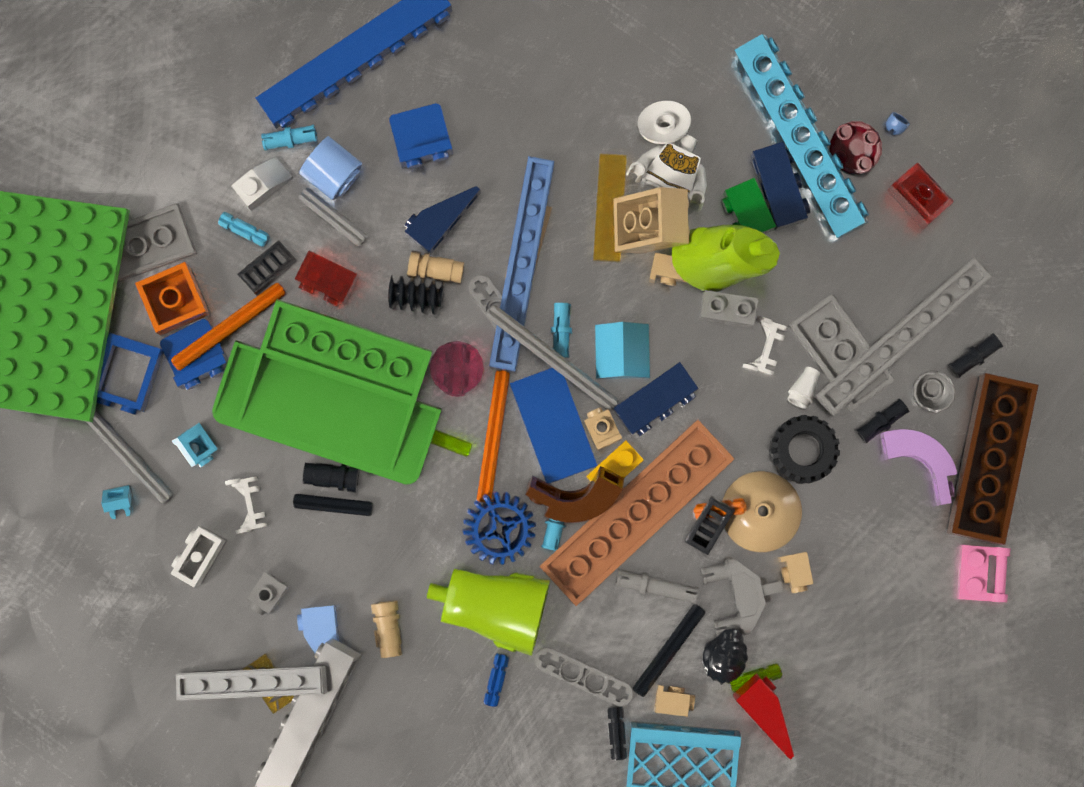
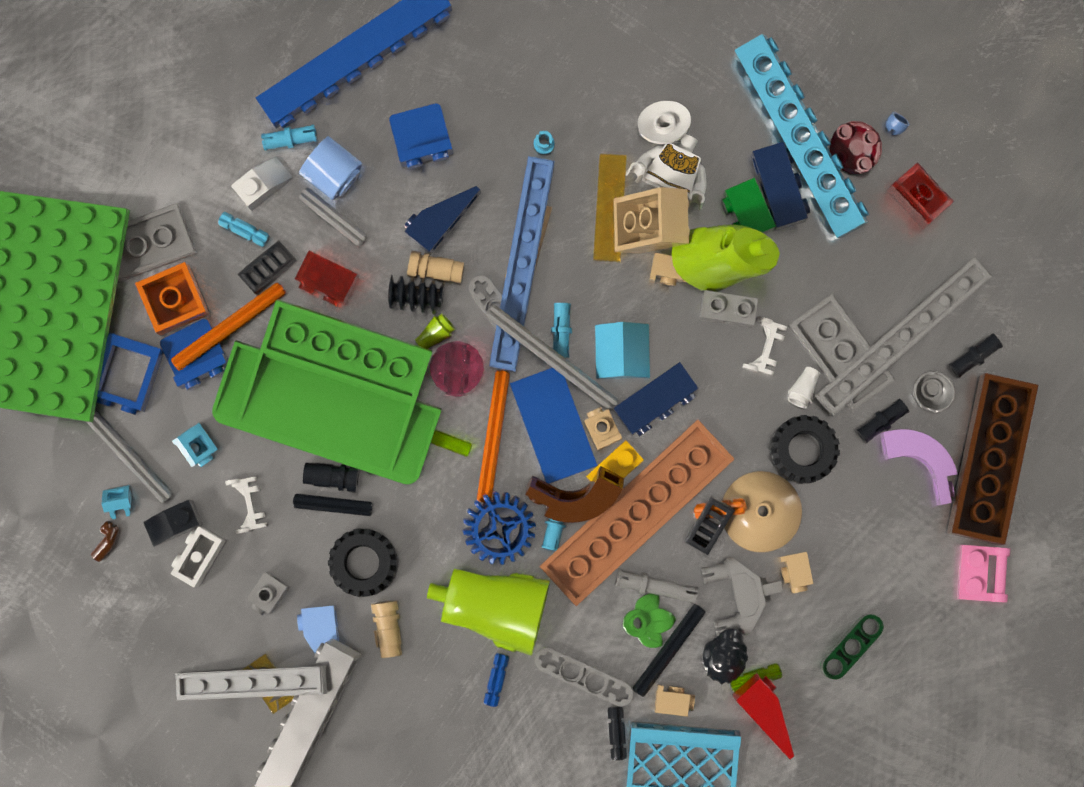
none -> reddish brown arm [91,521,119,562]
none -> black slope [143,500,203,547]
none -> black tyre [328,529,398,597]
none -> lime cone [415,313,456,349]
none -> medium azure pin [533,131,555,154]
none -> bright green plate [623,594,676,648]
none -> dark green beam [820,614,884,680]

